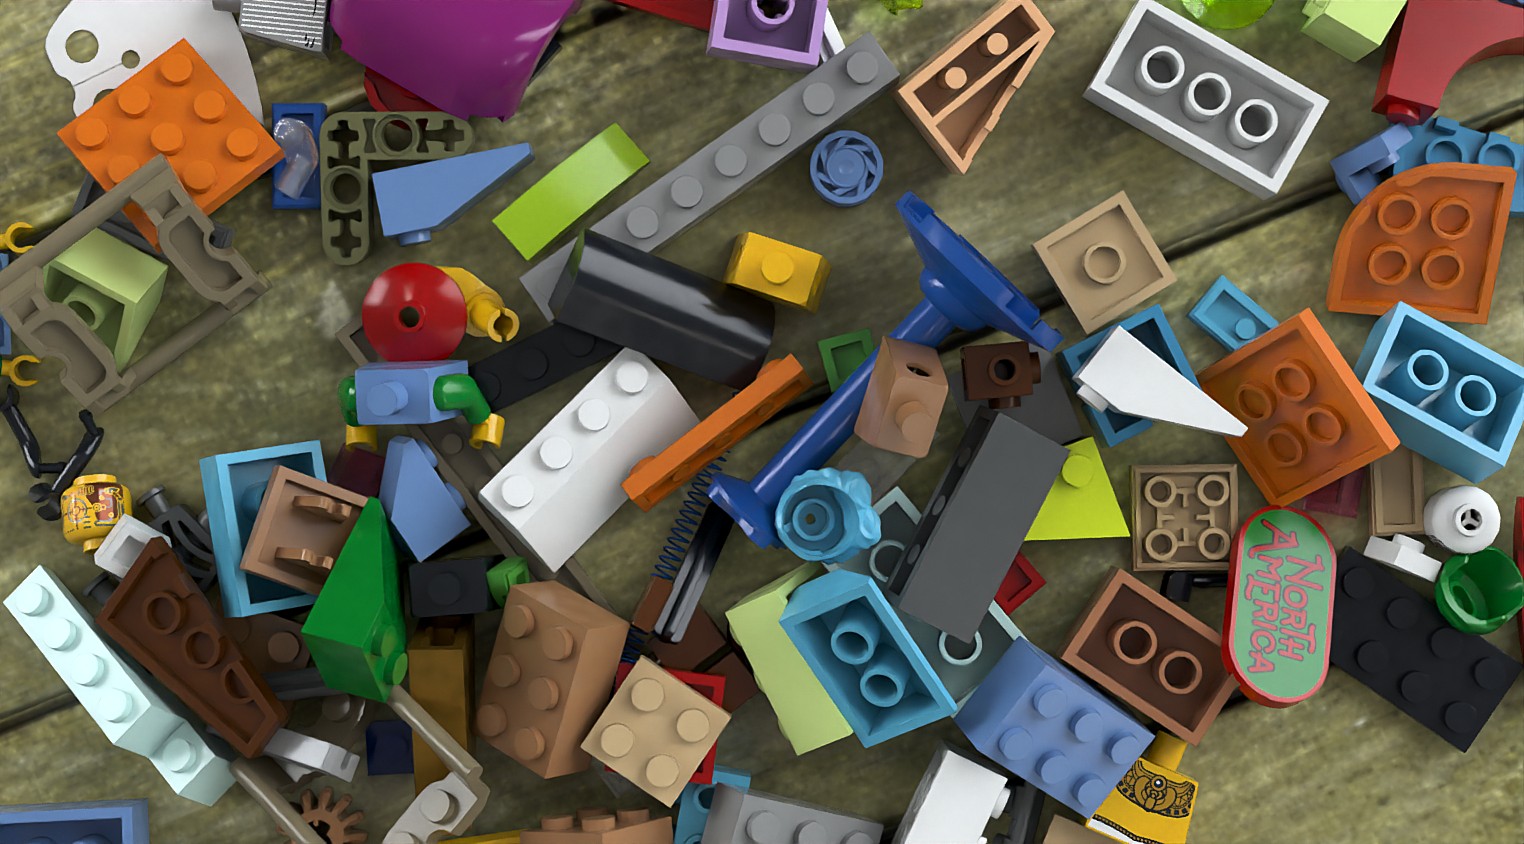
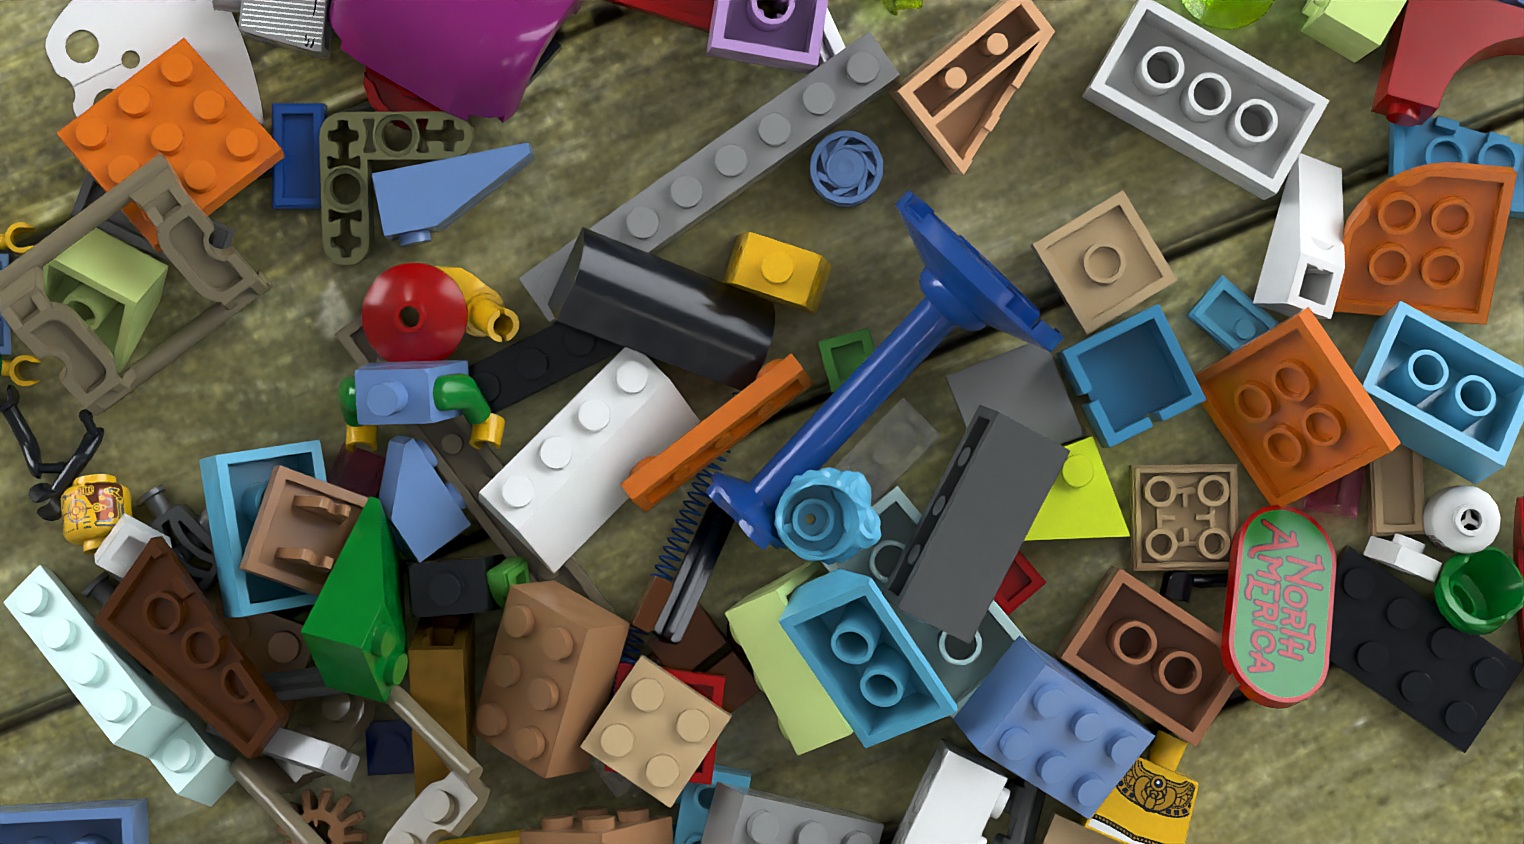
clear arm [273,117,320,200] -> none
lime slope [492,122,651,264] -> none
medium nougat torso [854,335,948,458] -> none
reddish brown brick [960,341,1041,409] -> none
white slope [1071,325,1248,437] -> none
medium blue bracket [1330,121,1413,206] -> none
none -> white slope [1253,153,1345,319]

